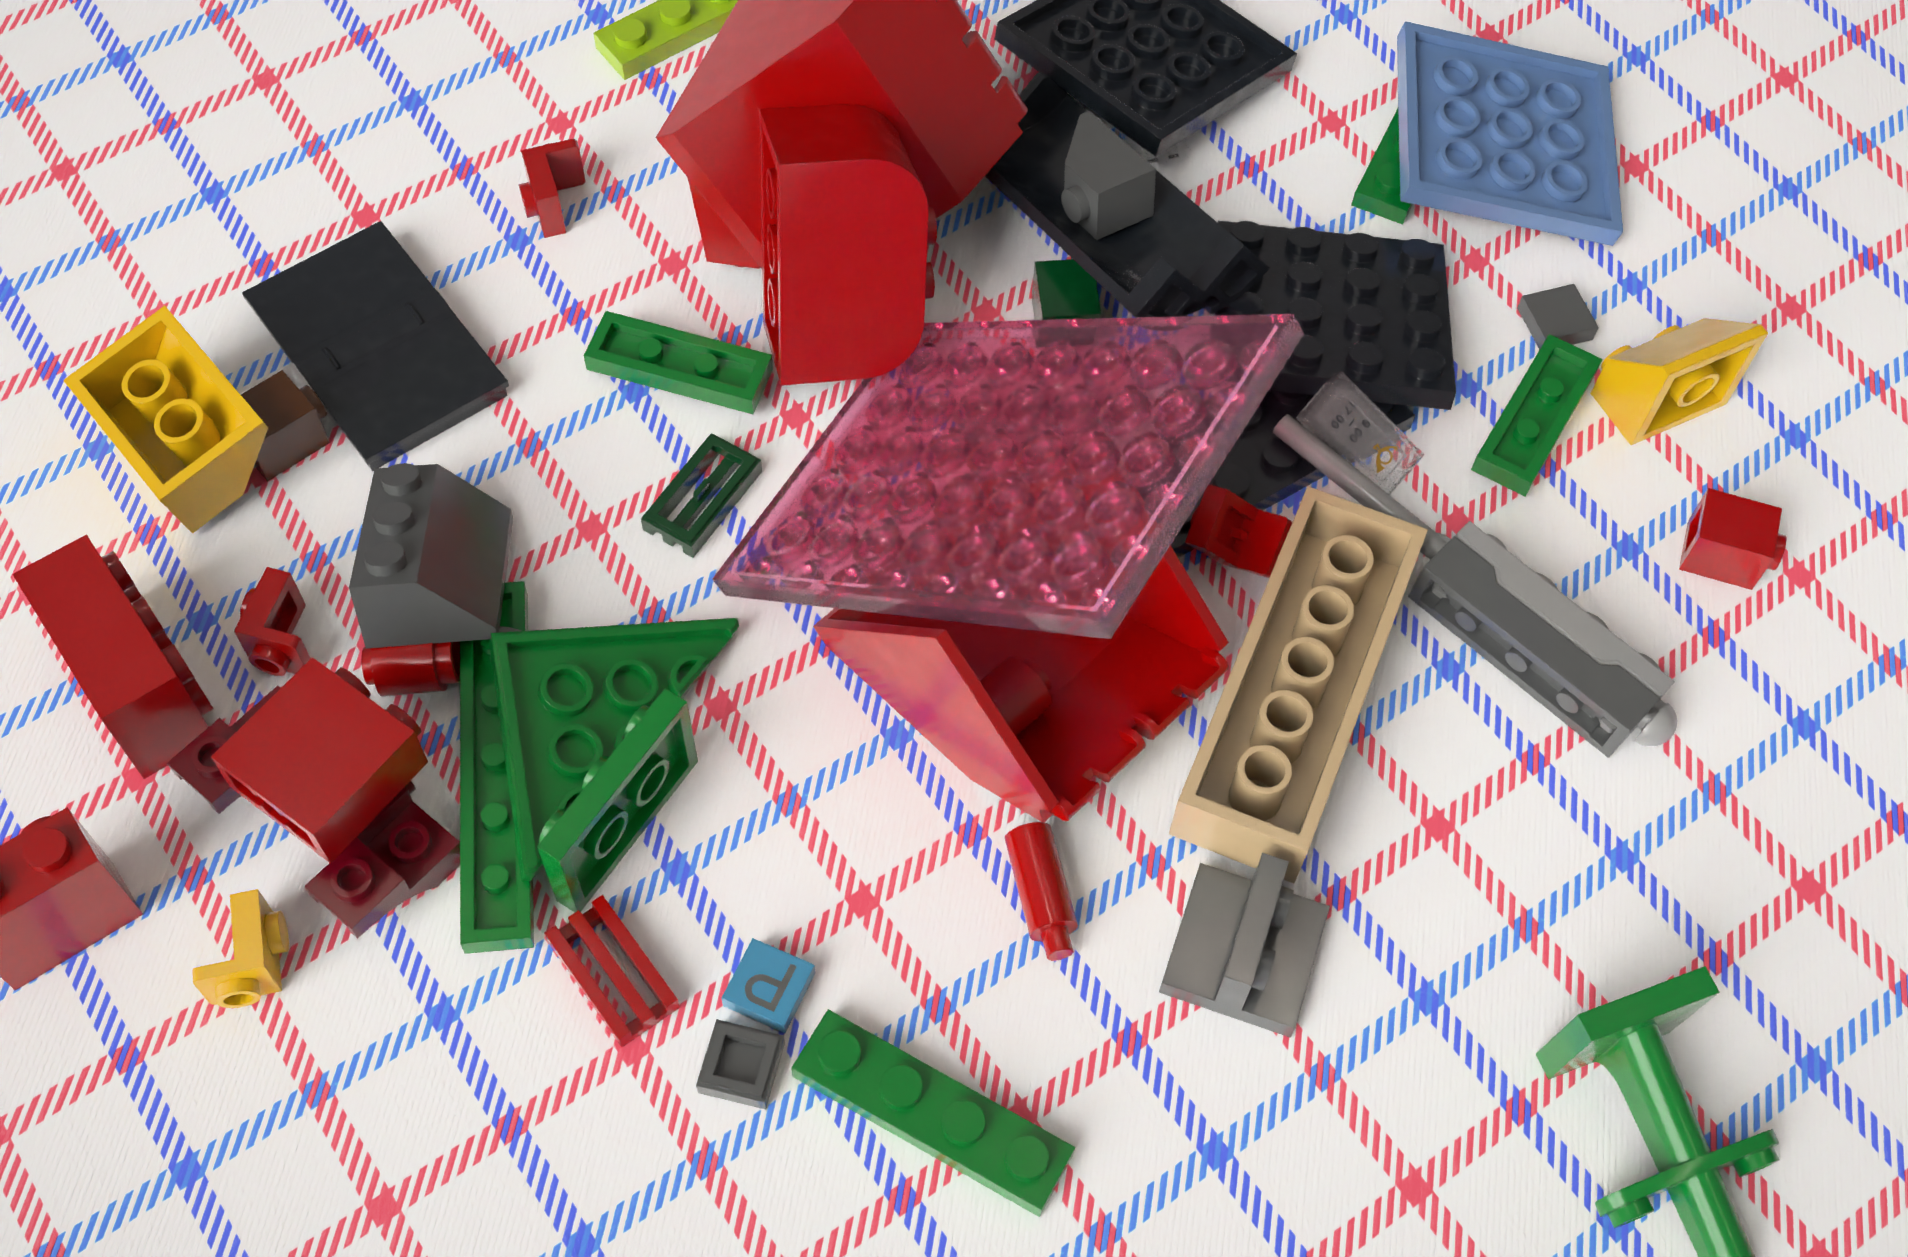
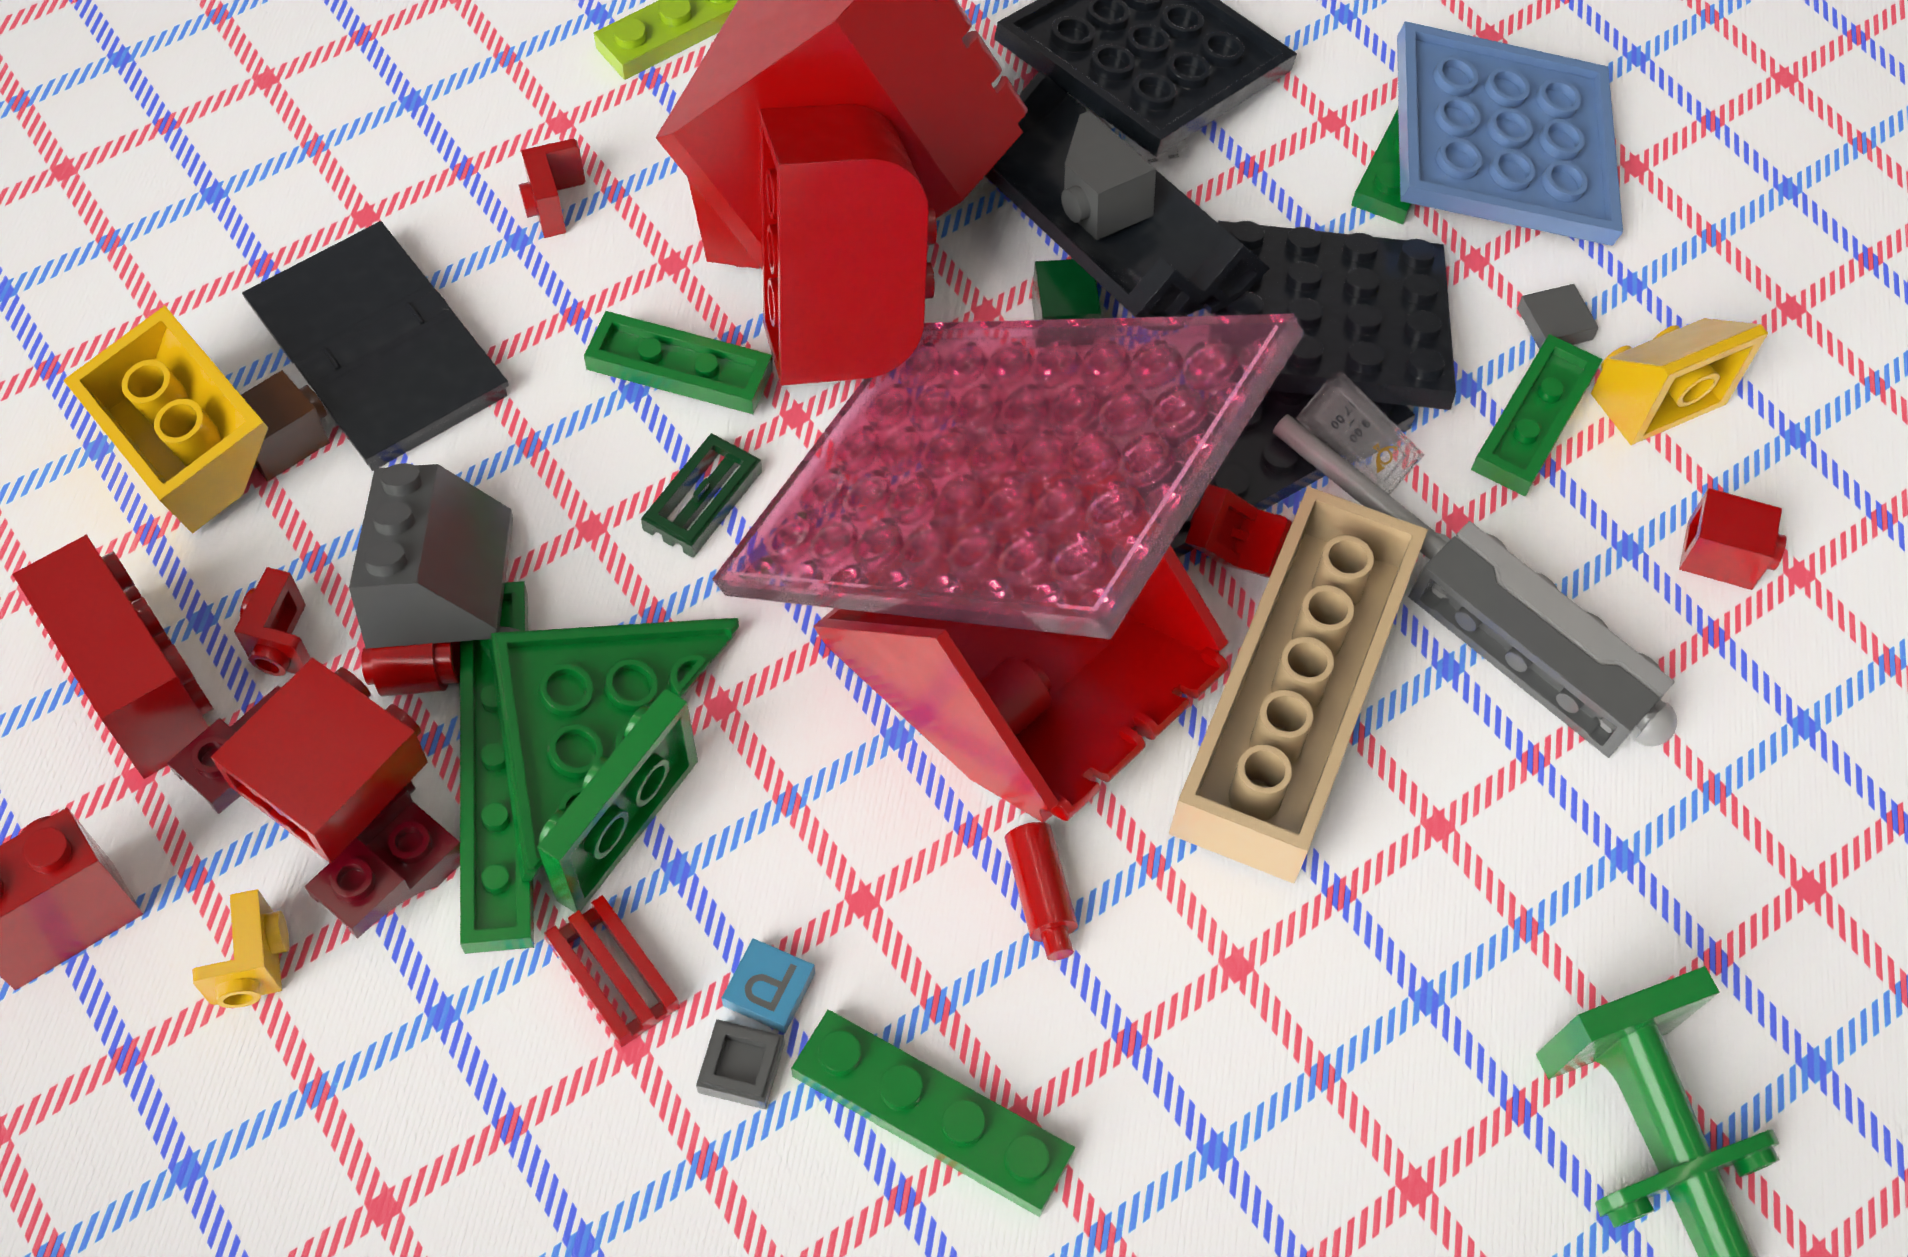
bracket [1159,853,1330,1038] -> none

